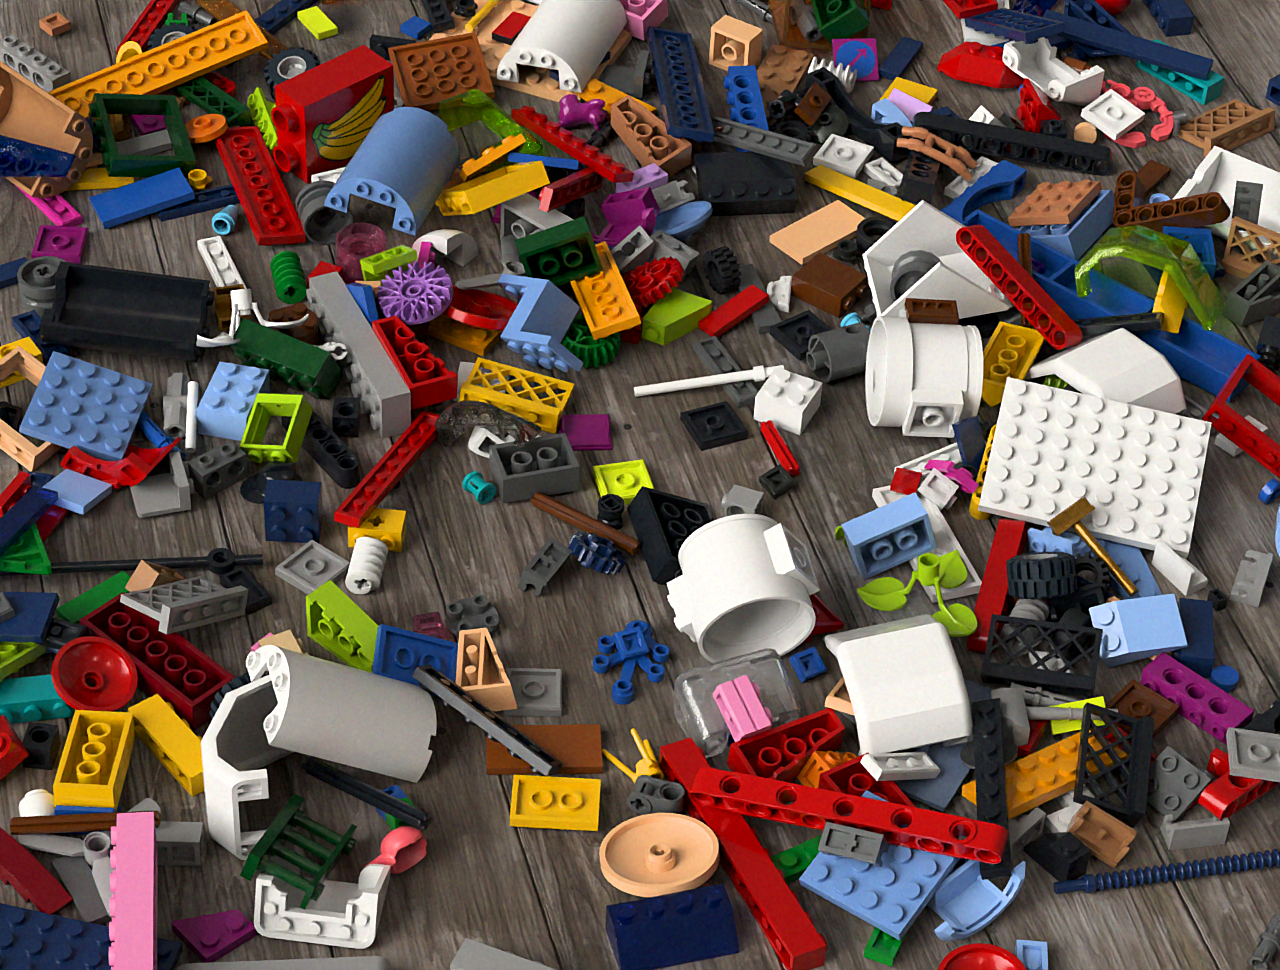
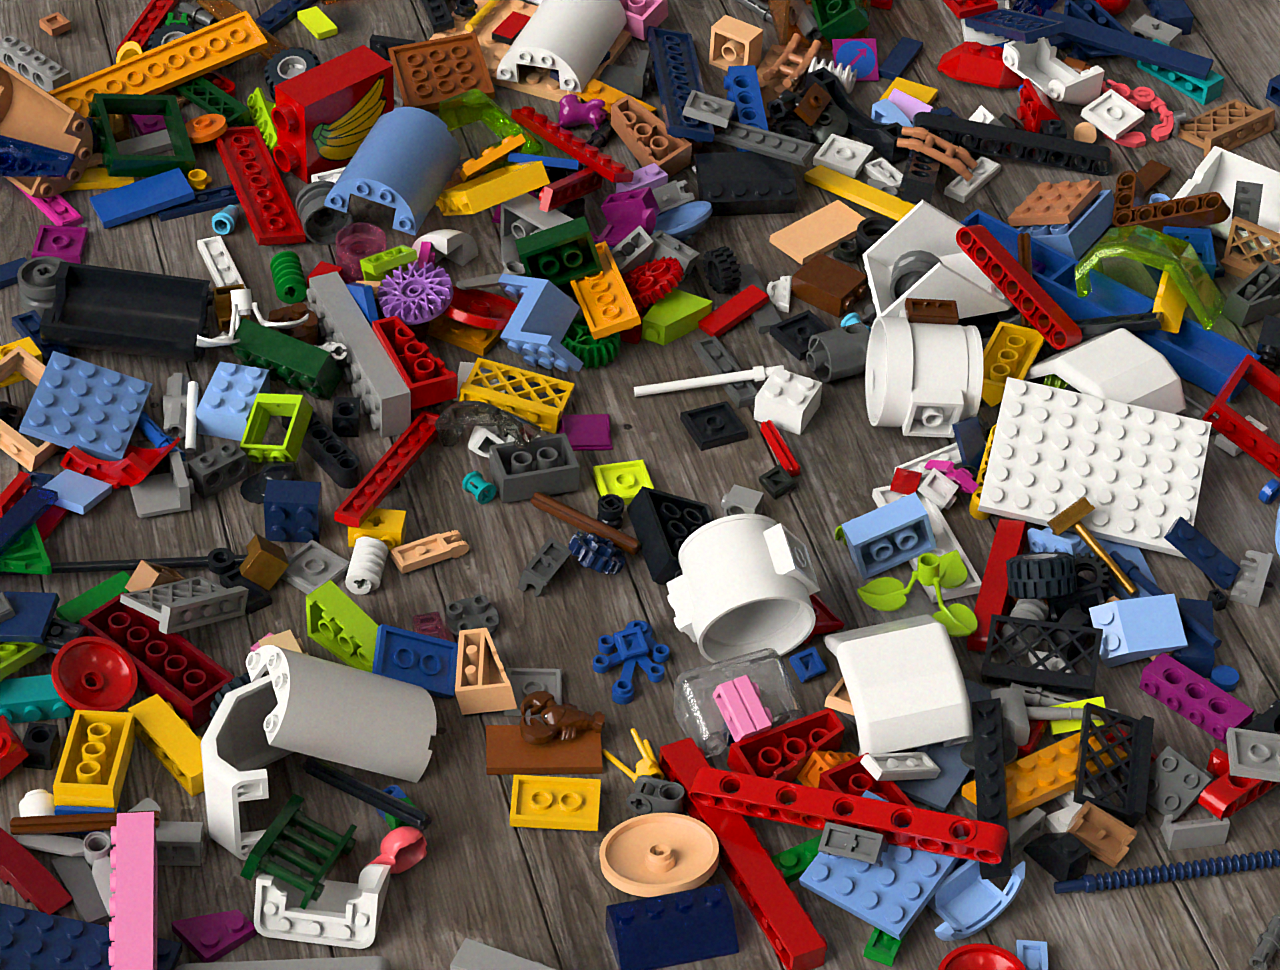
blue tile [400,16,432,40] -> none
black plate [412,664,563,776] -> none
blue arch [940,159,1027,222] -> none
reddish brown plate [1105,679,1180,738] -> none
white panel [1152,540,1208,596] -> none
none -> pearl gold piece [239,534,289,591]
none -> light nougat hinge [390,530,469,574]
none -> reddish brown animal [520,691,605,745]
none -> light grey tile [682,90,736,128]
none -> nougat piece [762,33,822,88]
none -> dark blue bar [1109,551,1222,649]
none -> light grey brick [1130,14,1182,49]
none -> dark blue plate [1164,516,1241,590]

